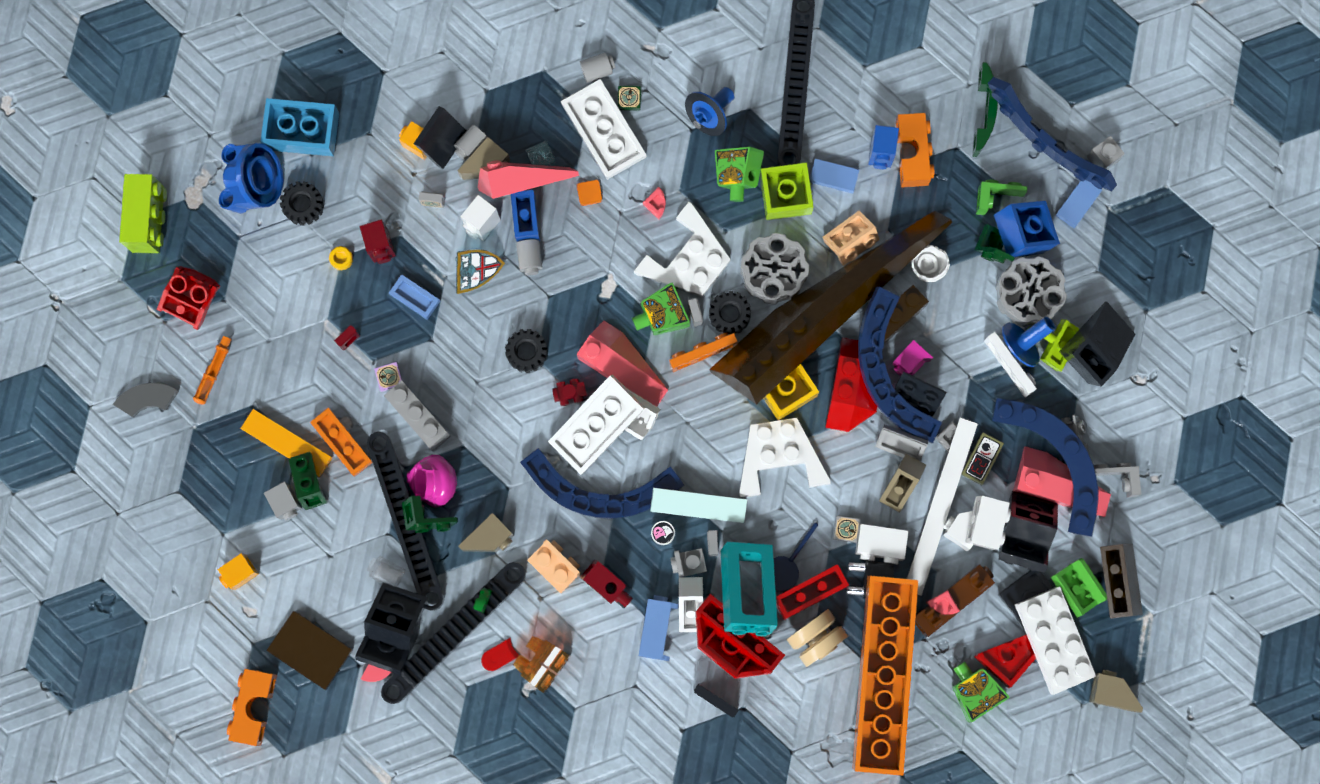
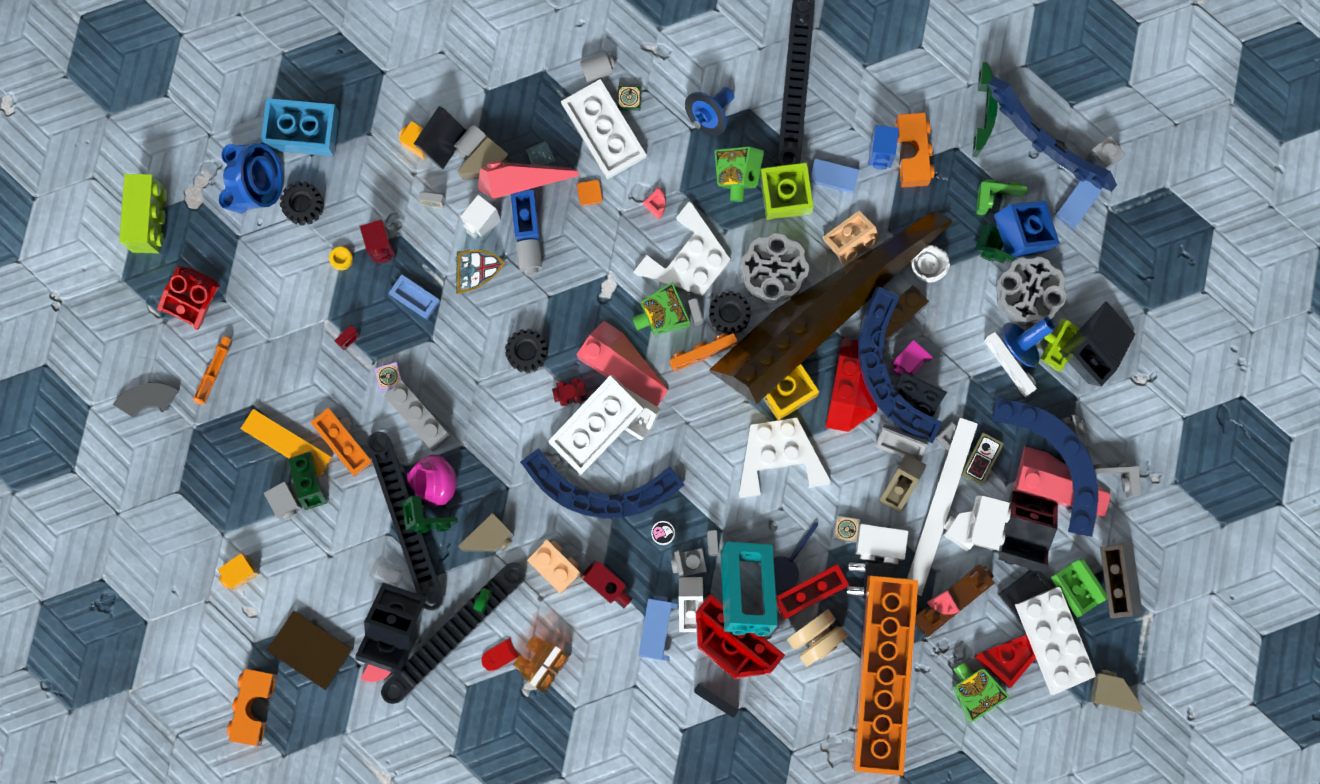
light aqua tile [650,488,747,523] -> none

